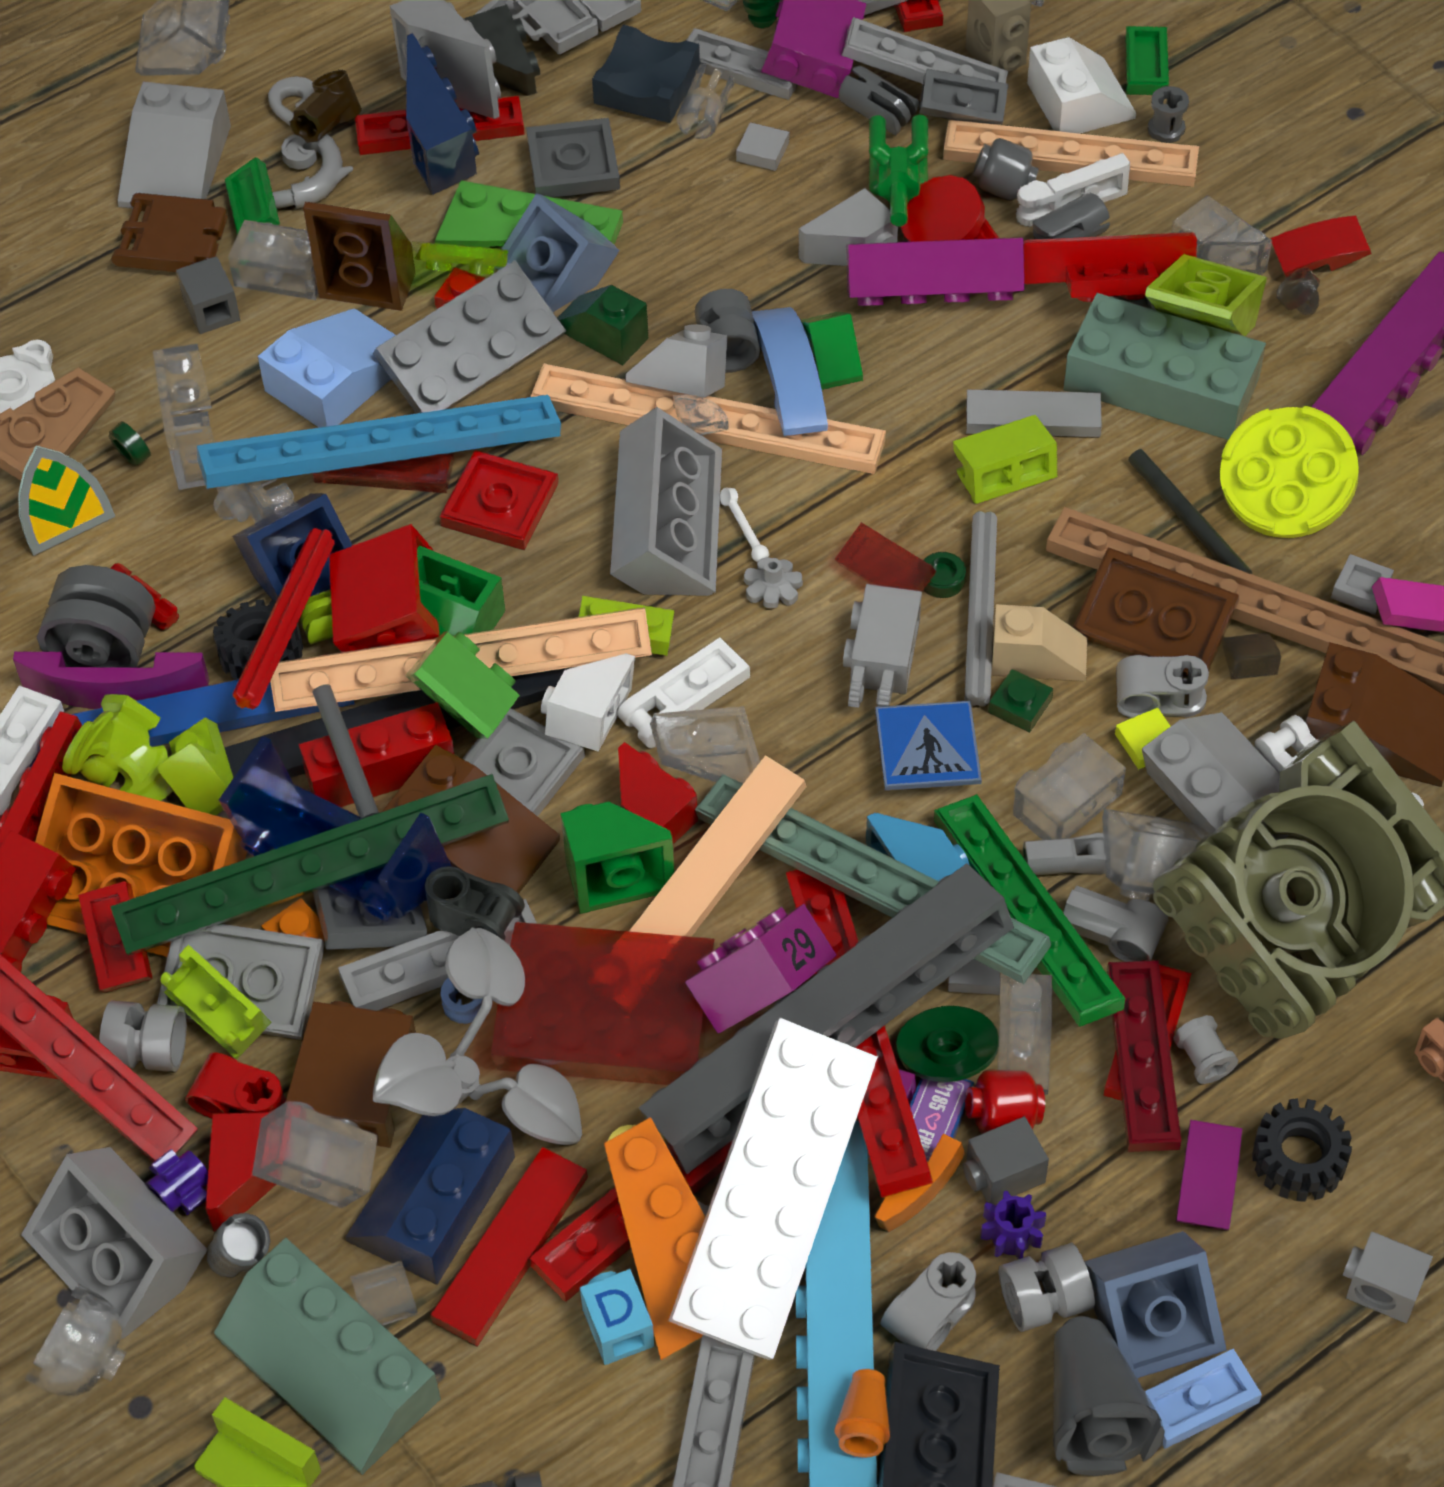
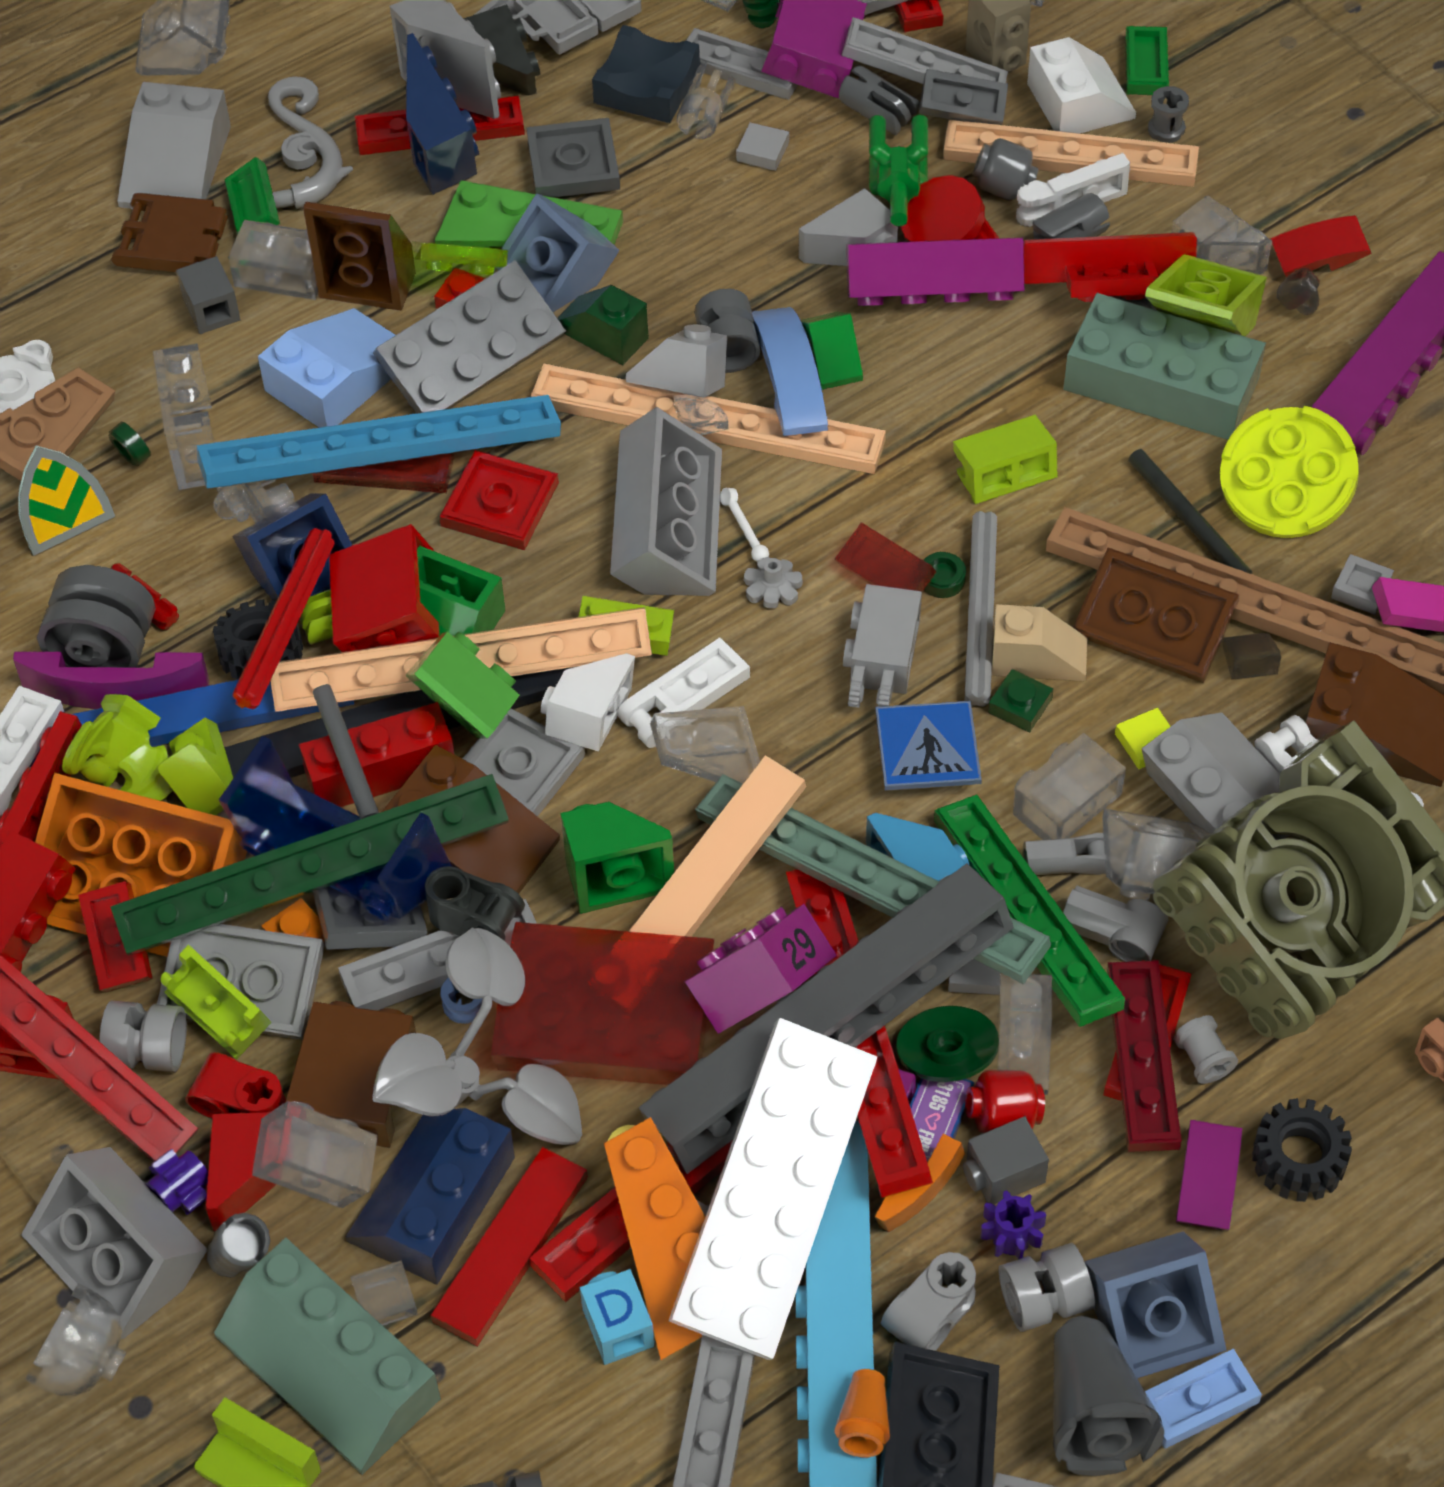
dark brown piece [289,70,362,143] -> none
red slope [618,742,698,845] -> none
light grey tile [966,390,1102,437] -> none
light grey piece [1116,655,1209,718] -> none
light grey brick [1343,1231,1433,1324] -> none

